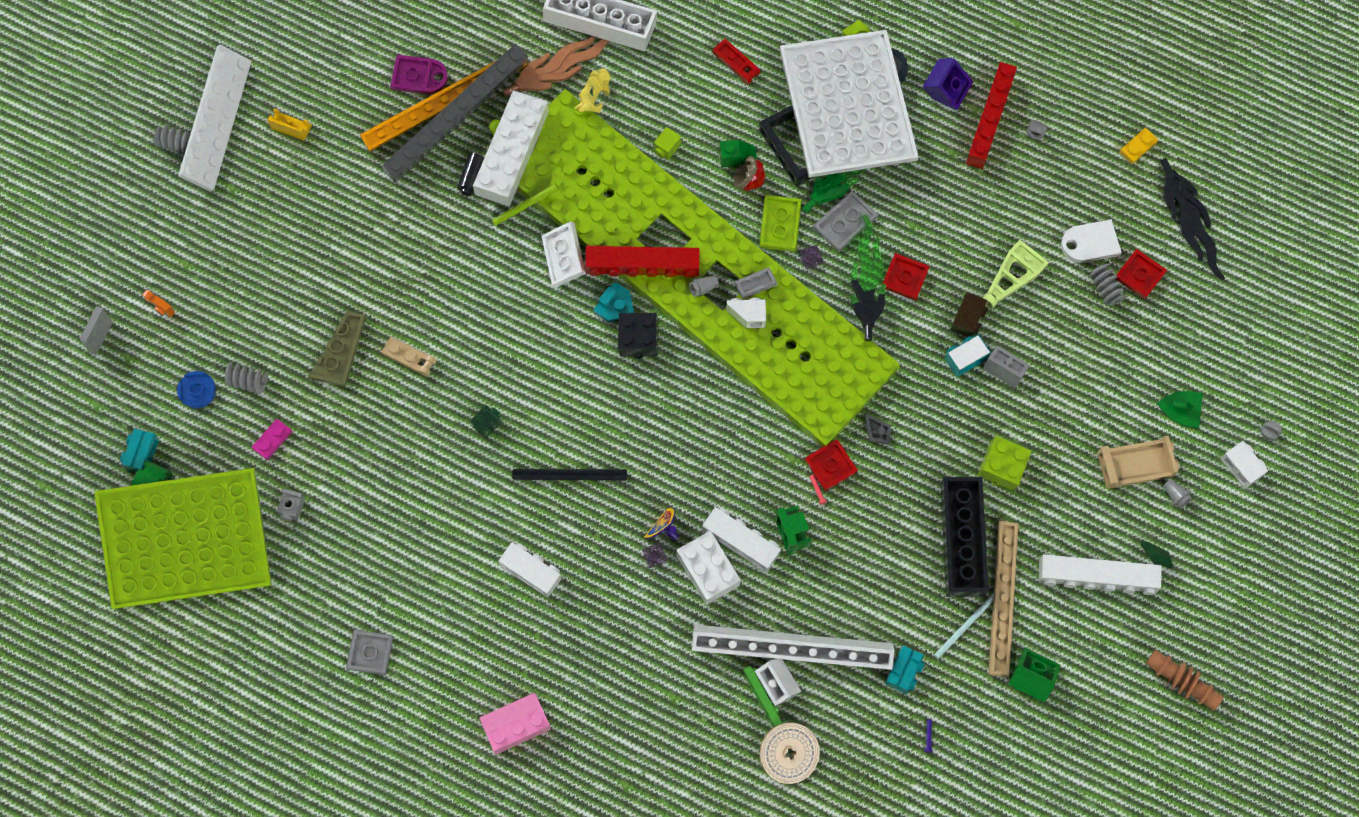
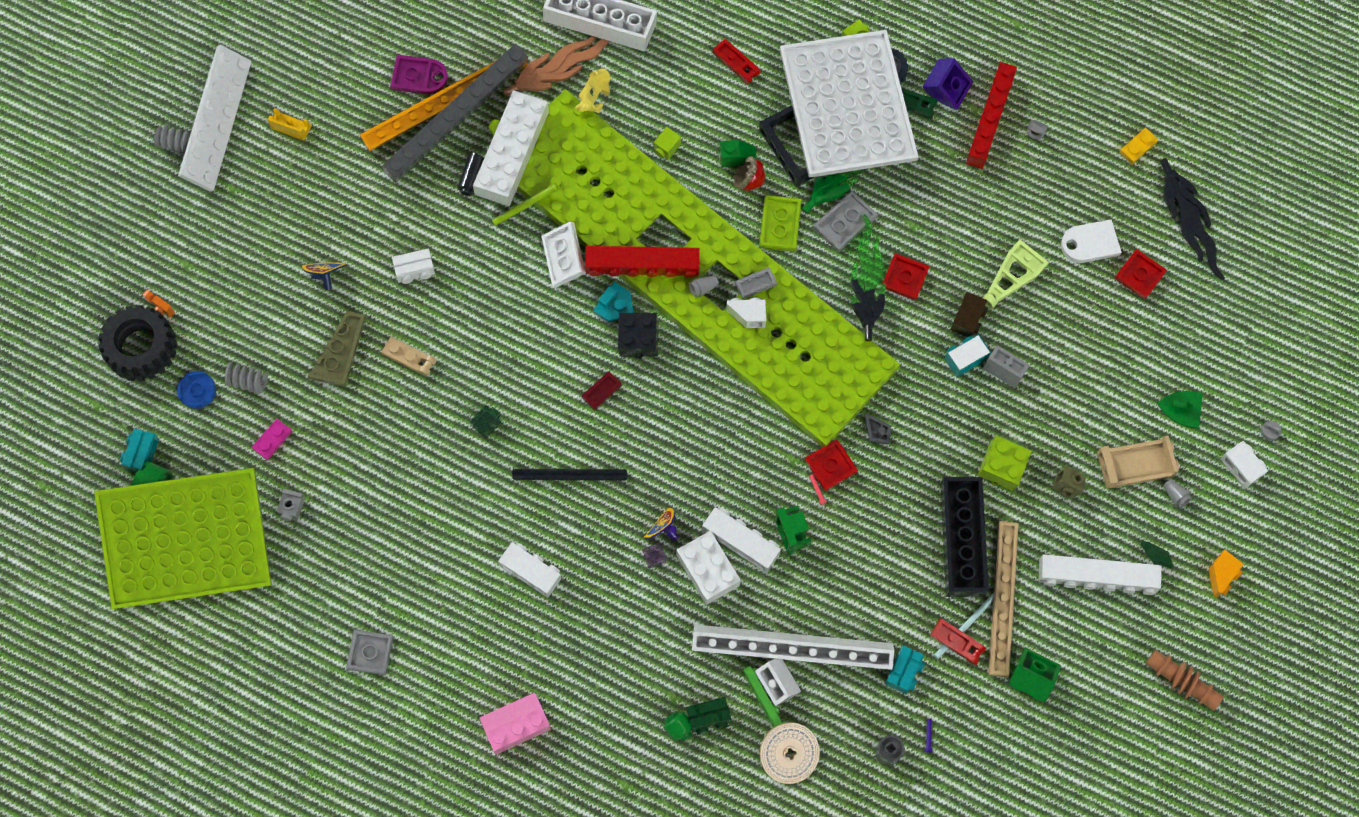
light grey tile [80,306,113,355] -> none
clear purple plate [799,245,824,269] -> none
light grey piece [1090,264,1128,305] -> none
none -> black tyre [98,305,177,382]
none -> shield [302,262,348,290]
none -> white brick [392,248,435,284]
none -> dark red tile [581,371,622,411]
none -> green head [663,710,692,741]
none -> dark green brick [686,697,731,735]
none -> dark grey wheel [875,735,904,766]
none -> dark green plate [901,88,938,119]
none -> red plate [929,618,986,666]
none -> olive brick [1052,466,1086,499]
none -> light orange slope [1208,550,1244,598]

